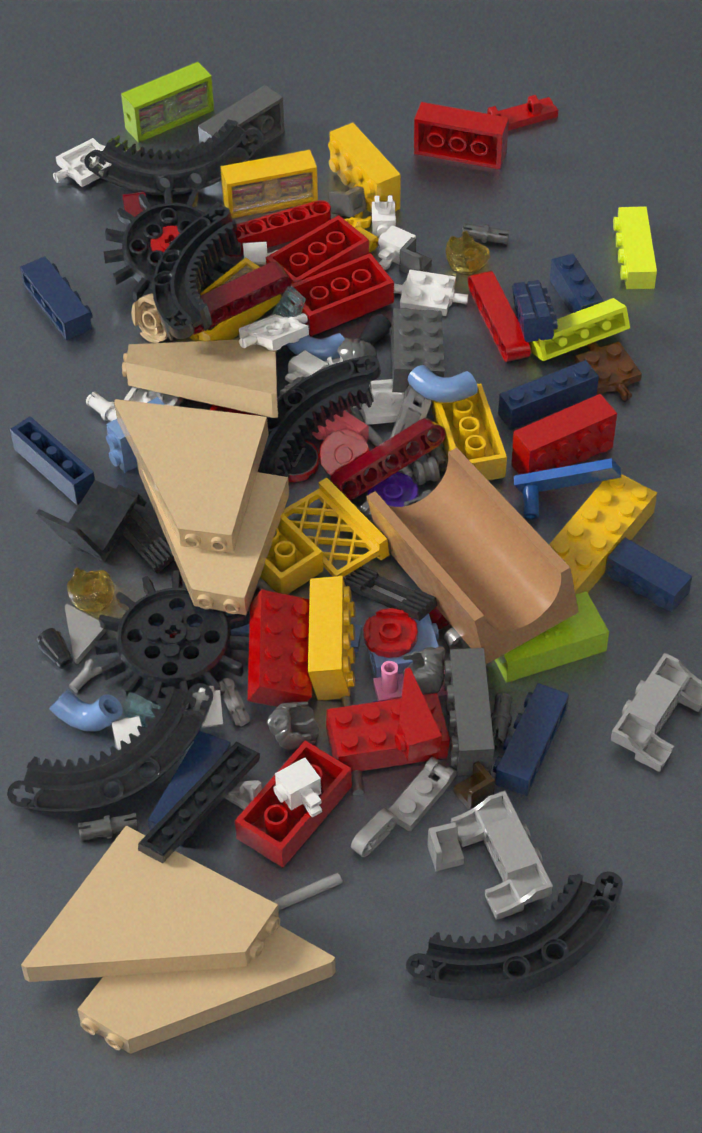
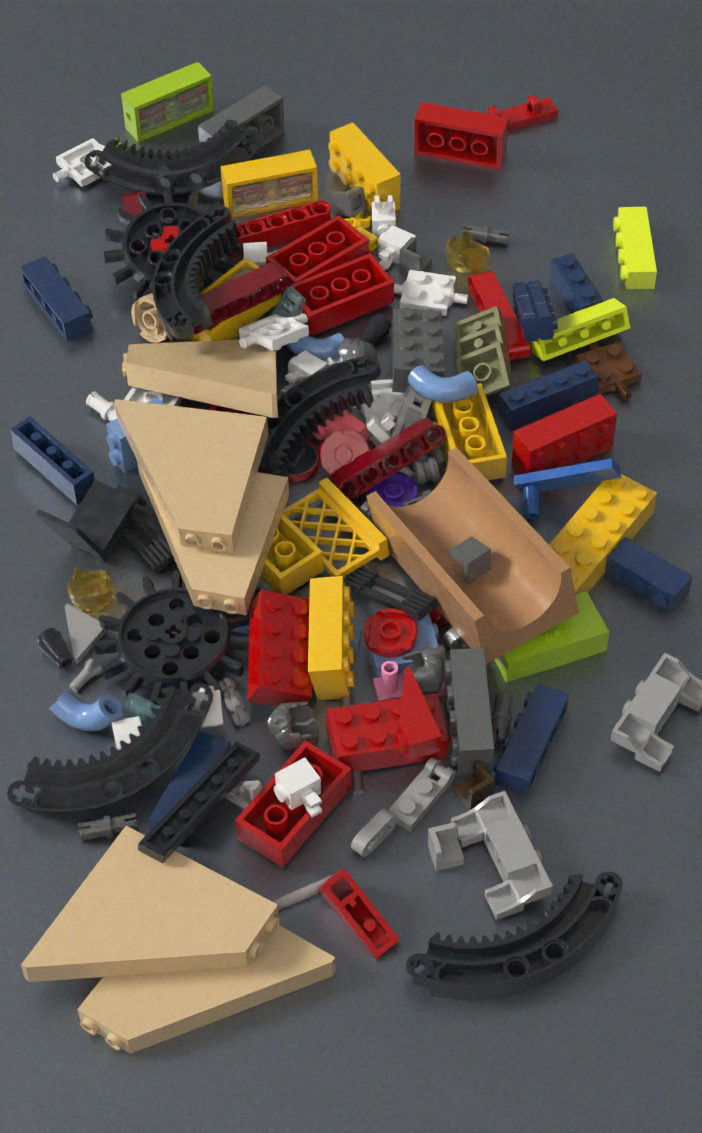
none -> red slope [317,868,400,959]
none -> white tile [366,411,396,443]
none -> dark grey panel [449,536,491,584]
none -> olive slope [453,306,512,396]

